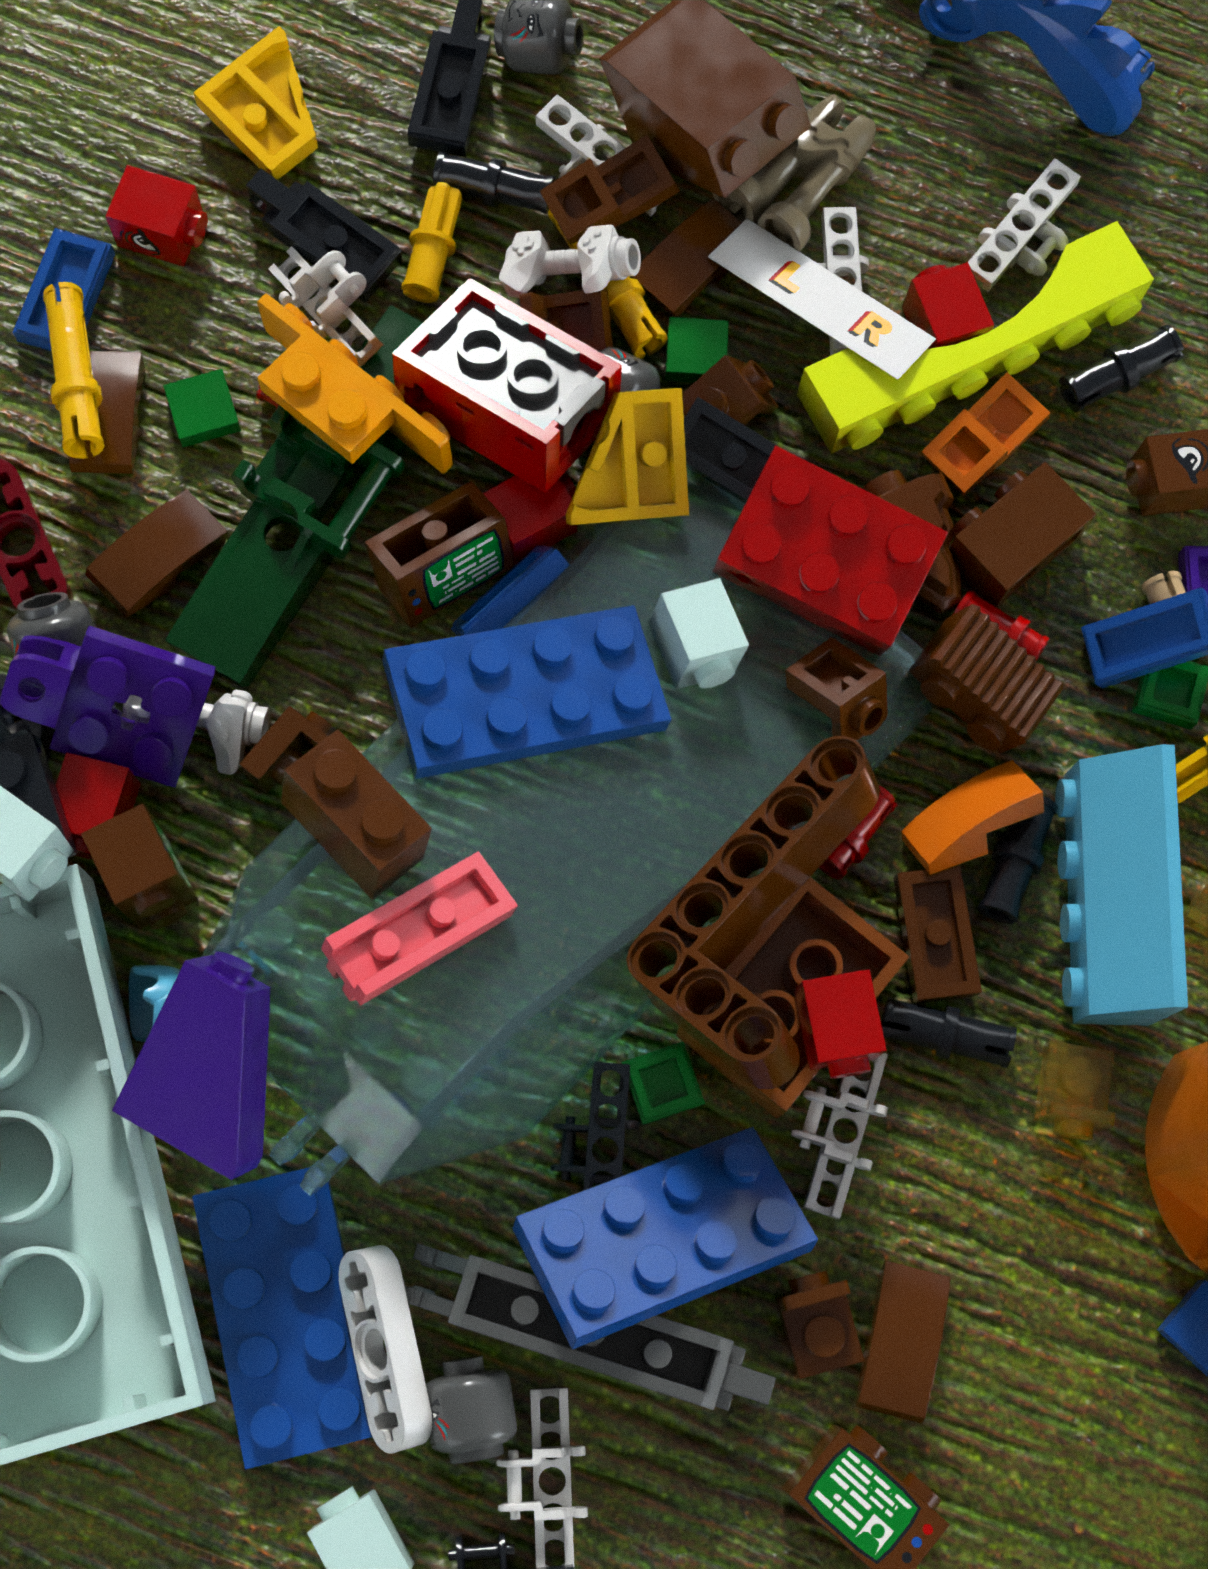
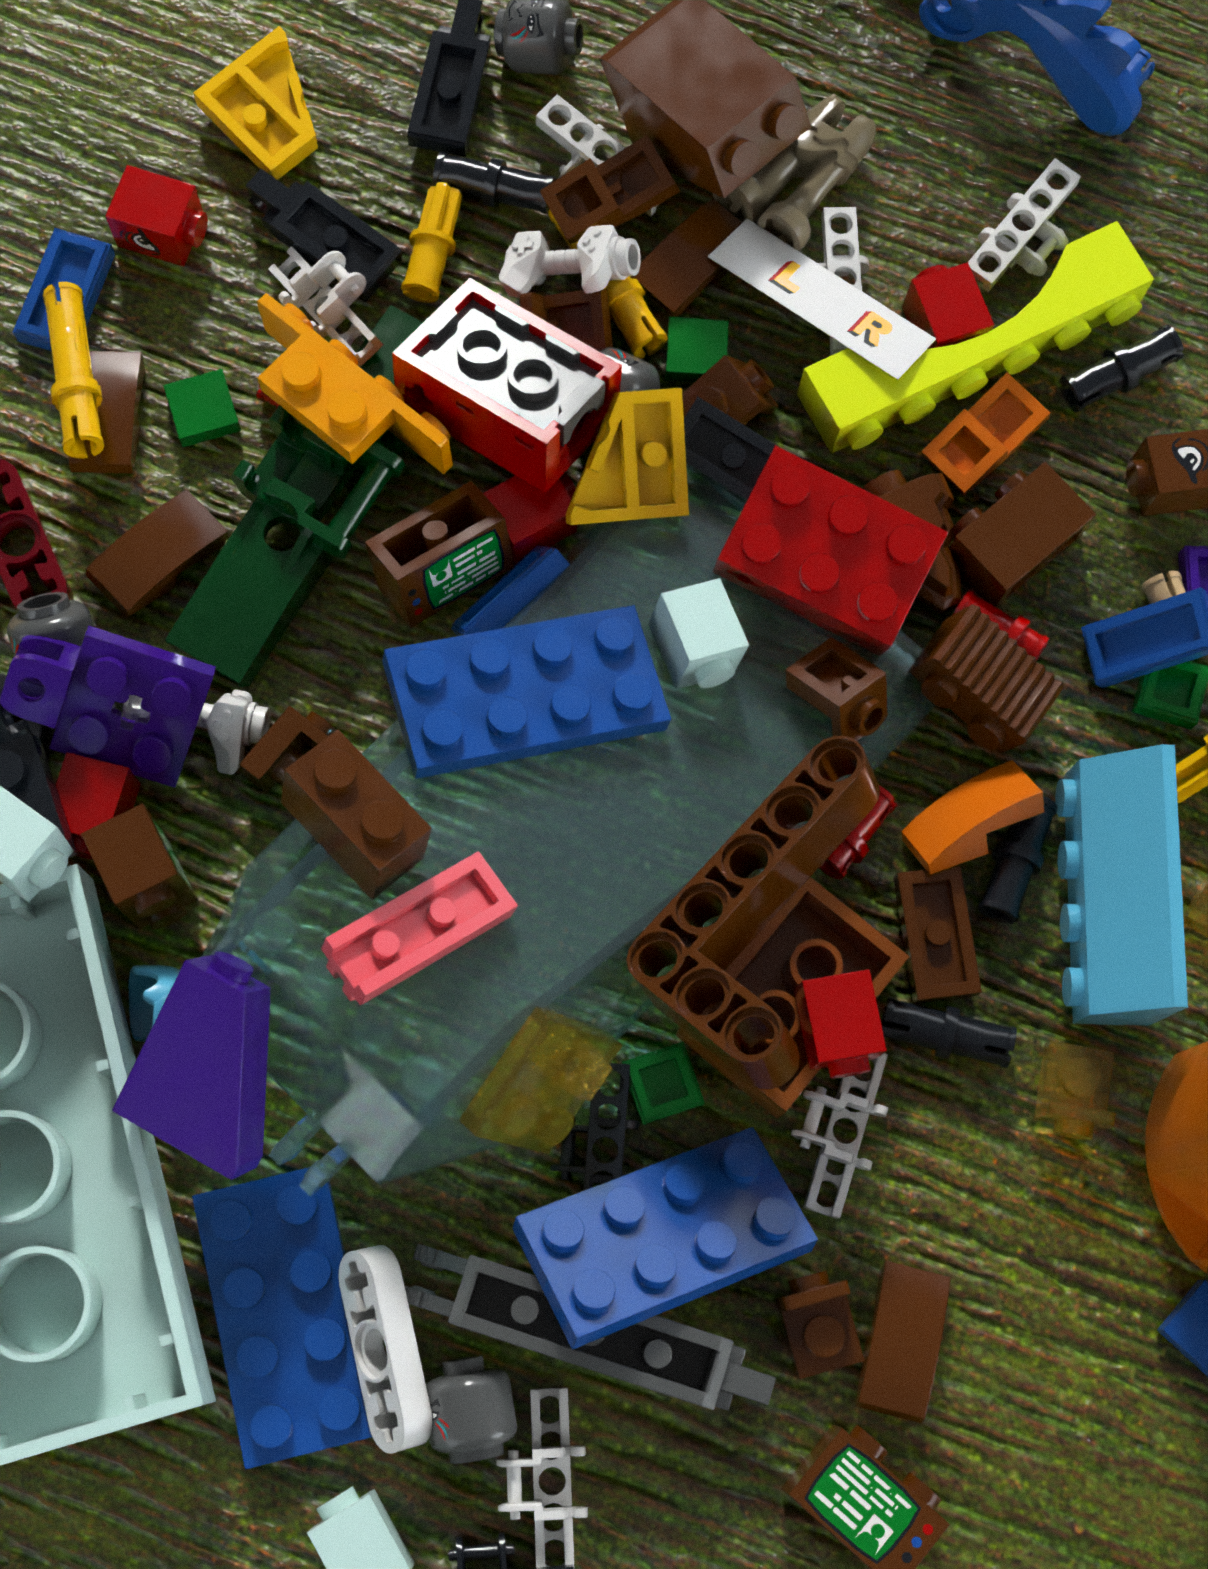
none -> clear yellow hinge [459,1006,623,1154]

